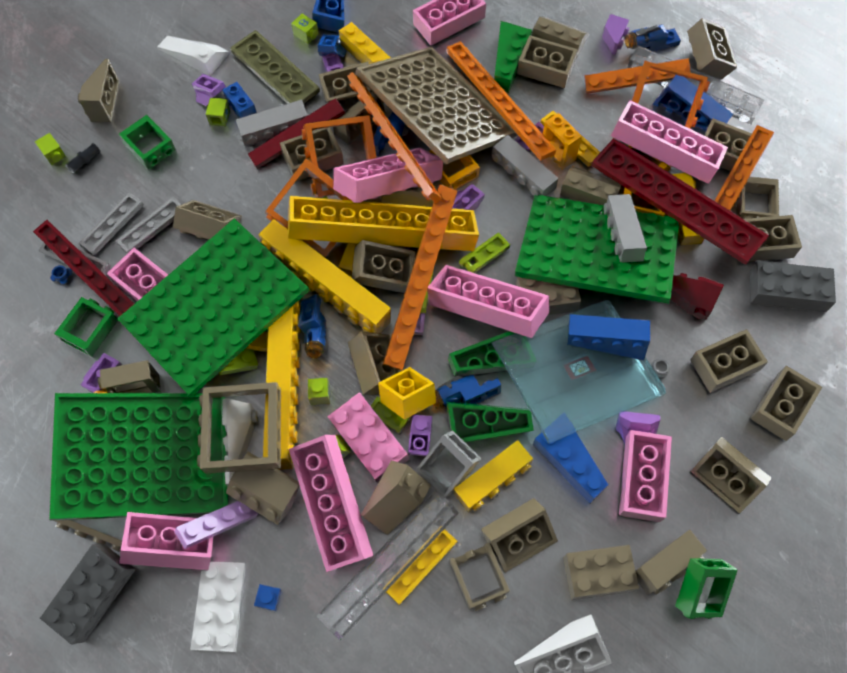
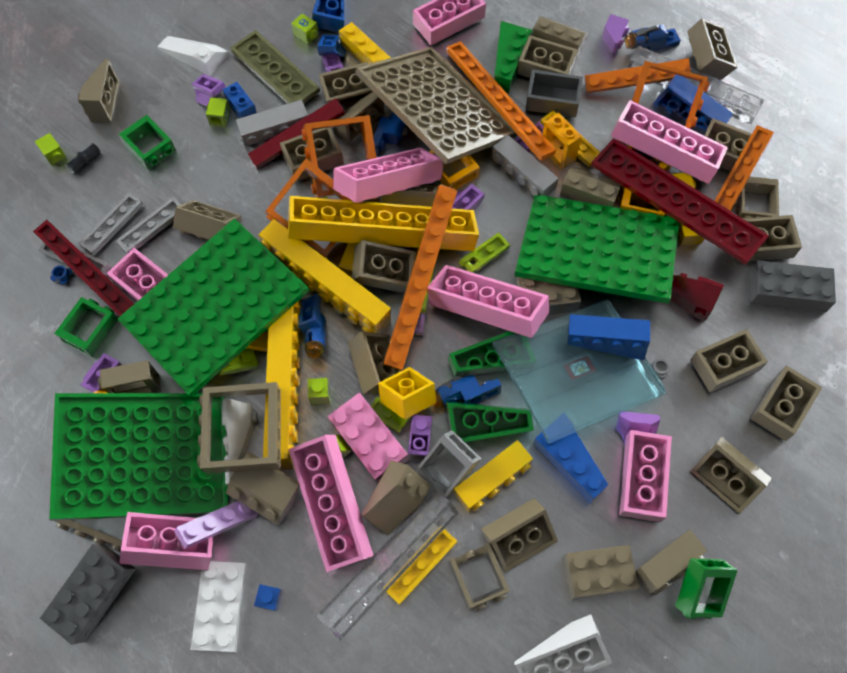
orange plate [347,72,442,204] -> none
light grey brick [604,194,647,262] -> none
none -> dark grey piece [525,70,583,117]

